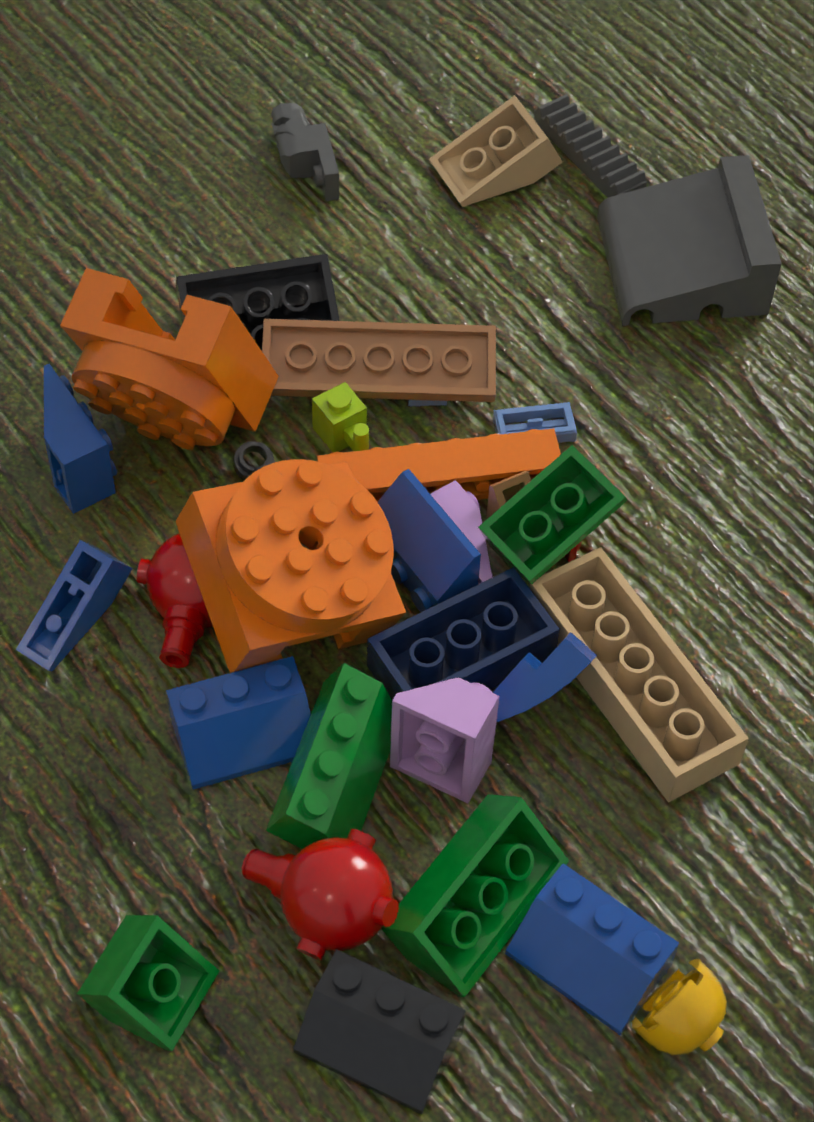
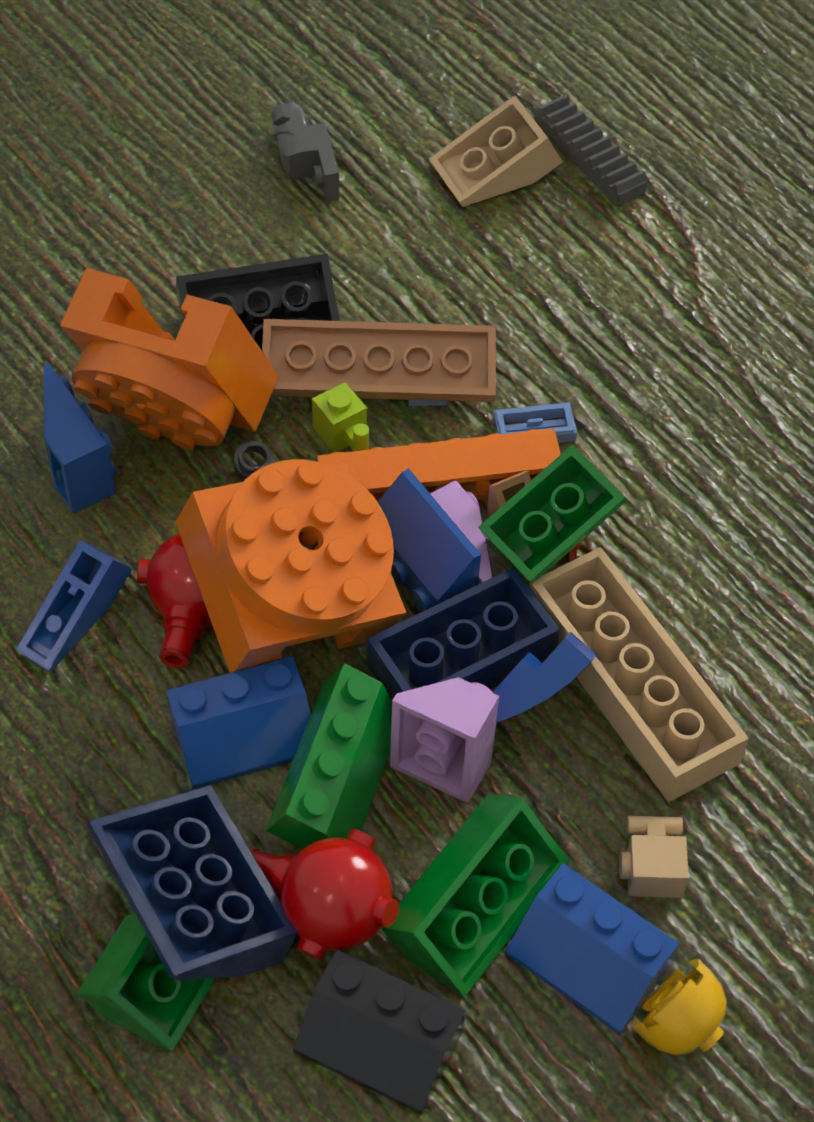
dark grey panel [597,155,782,325] -> none
none -> dark blue slope [87,785,298,981]
none -> tan brick [619,816,689,898]

